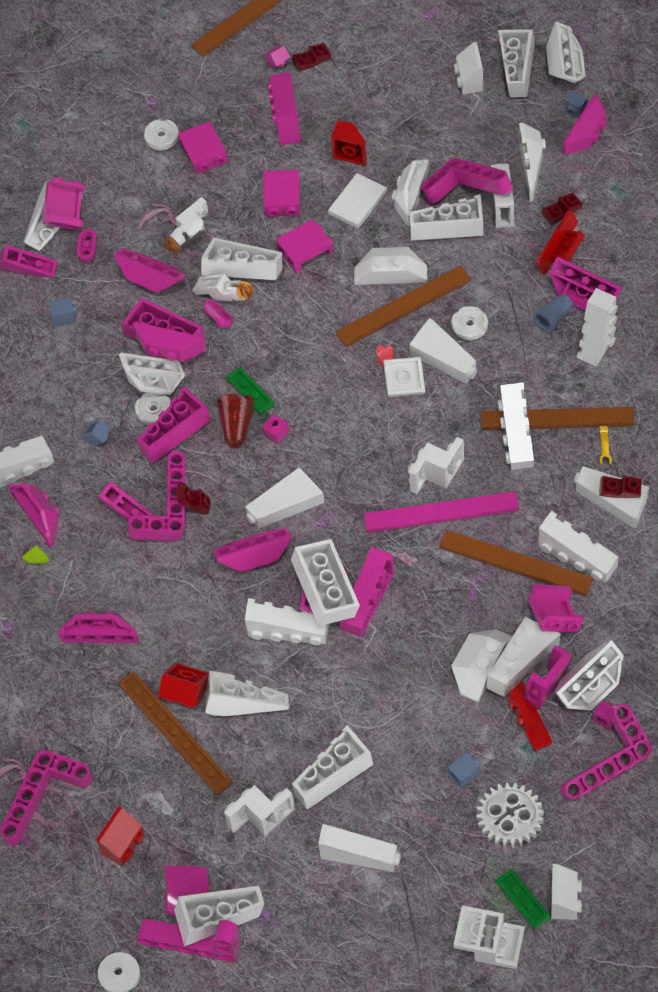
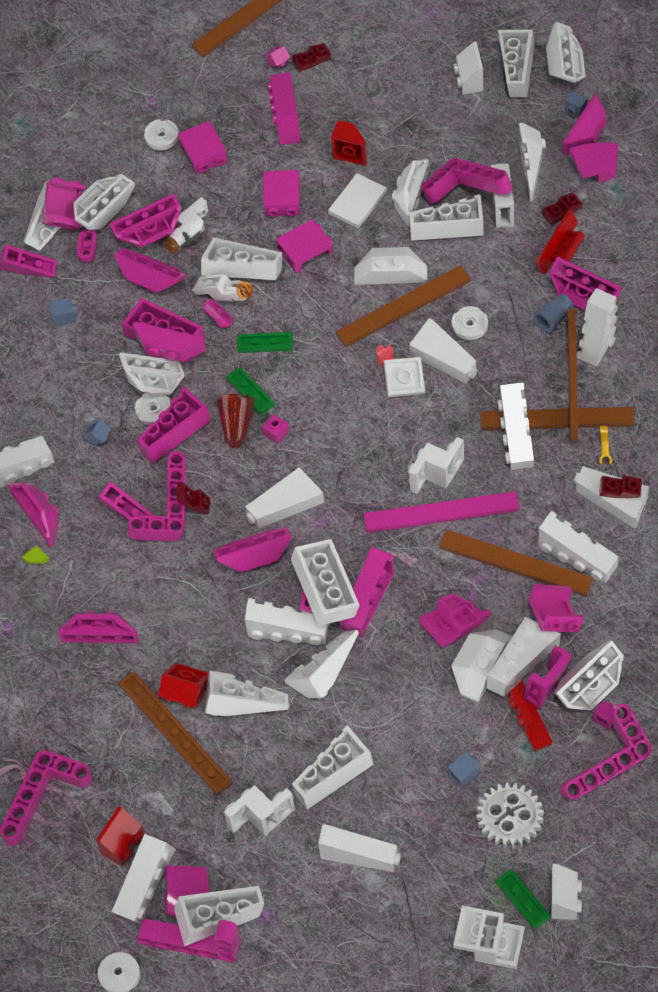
none -> white wedge [73,174,135,230]
none -> dark pink wedge [109,193,181,247]
none -> white wedge [112,834,176,923]
none -> green tile [237,332,293,353]
none -> white wedge [284,630,359,699]
none -> dark pink slope [418,593,492,648]
none -> dark orange tile [568,309,578,441]
none -> dark pink slope [569,142,619,183]

